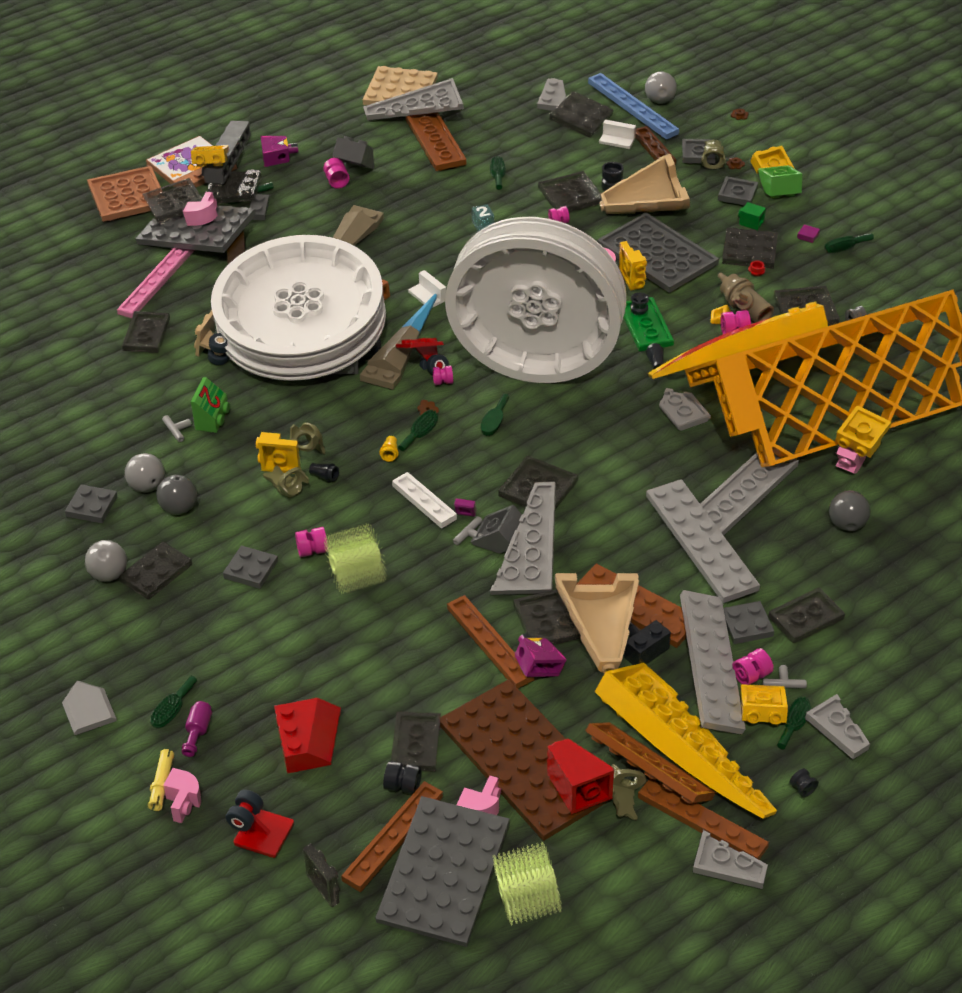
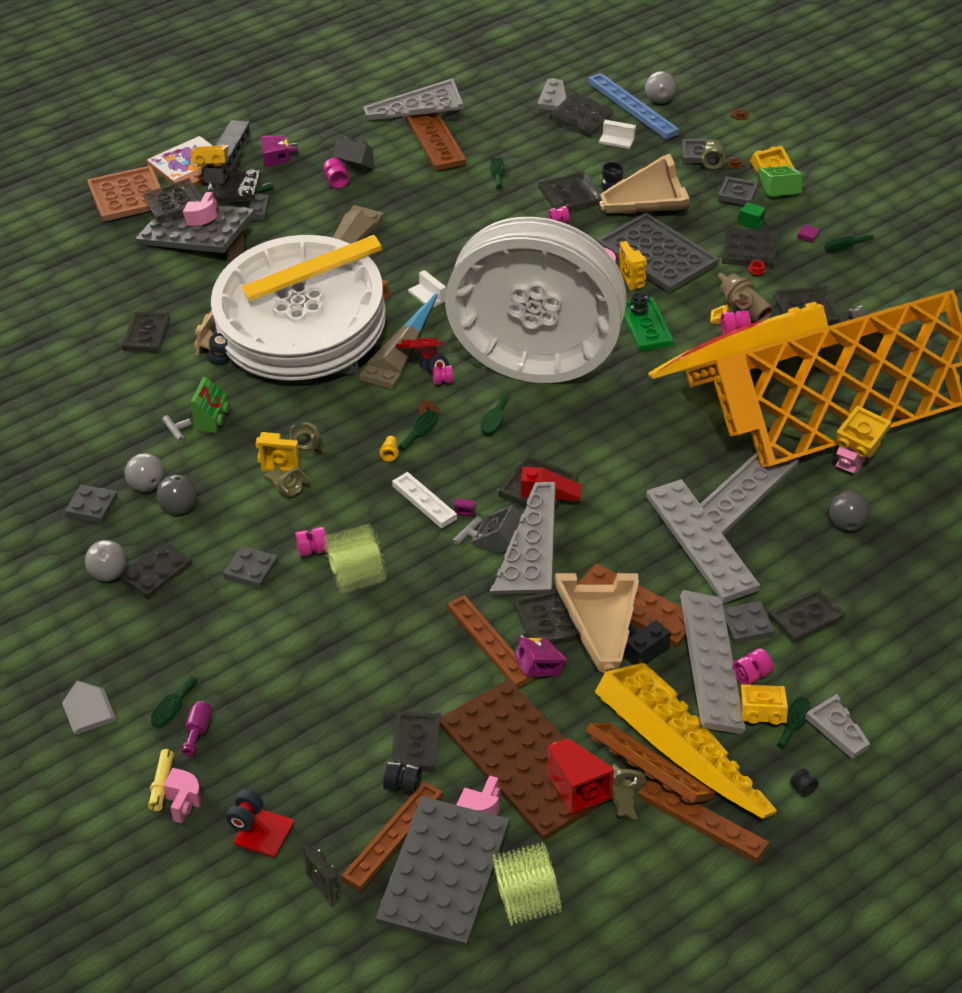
bright pink tile [117,248,195,319] -> none
red wedge [274,698,341,774] -> none
black cone [309,463,339,482] -> none
tan plate [363,66,438,105] -> none
clear light blue brick [472,204,494,232] -> none
reddish brown tile [635,126,676,164] -> none
black cone [646,343,664,369] -> none
light grey tile [659,388,711,431] -> none
light grey wing [693,830,768,889] -> none
light grey piece [763,665,807,688] -> none
none -> yellow tile [241,235,382,302]
none -> red slope [521,467,582,501]

